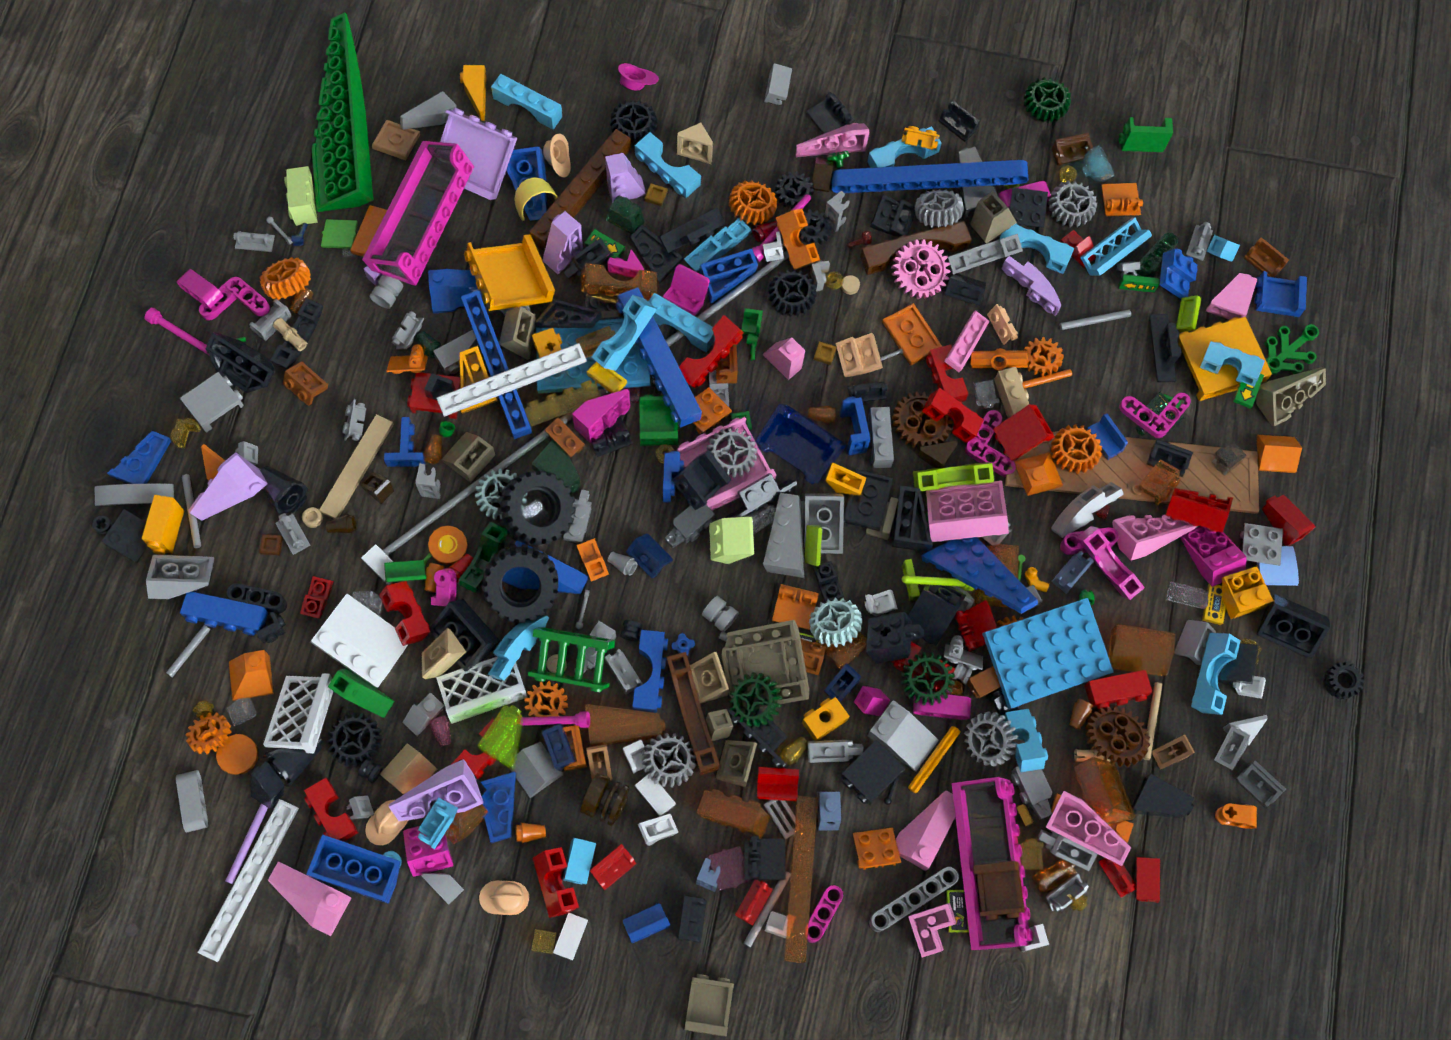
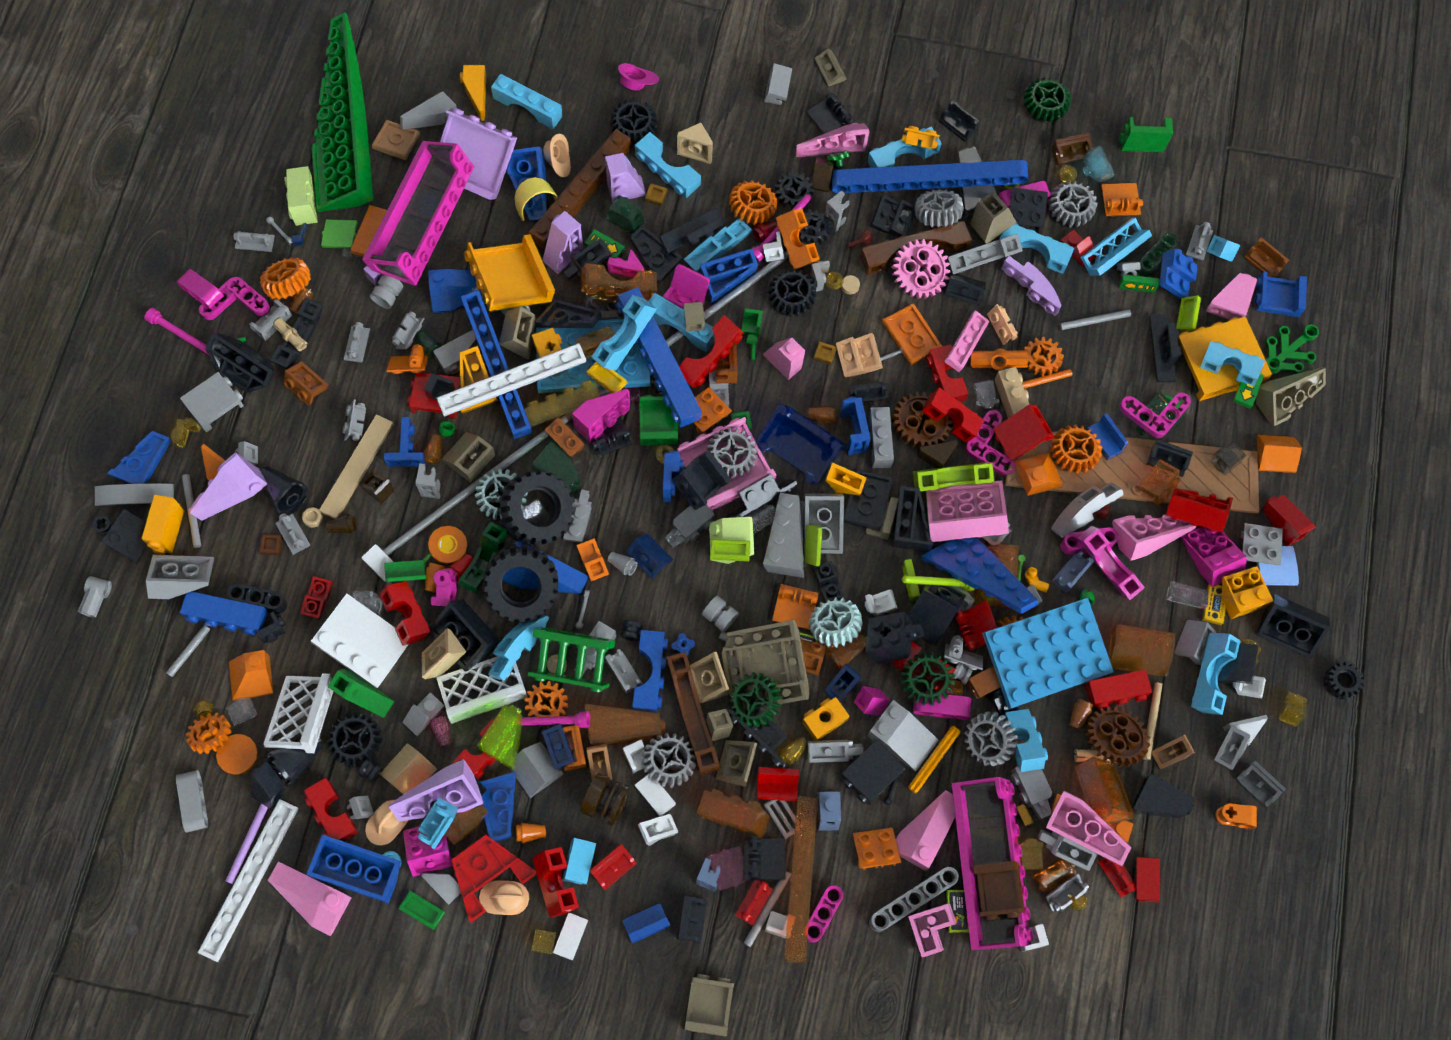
none -> light grey piece [78,576,112,618]
none -> light grey hinge [344,322,370,363]
none -> green tile [398,891,445,930]
none -> red wing [451,834,537,922]
none -> dark tan panel [684,302,705,332]
none -> lime tile [710,539,750,561]
none -> dark tan slope [814,48,847,86]
none -> clear yellow bracket [1279,691,1307,727]

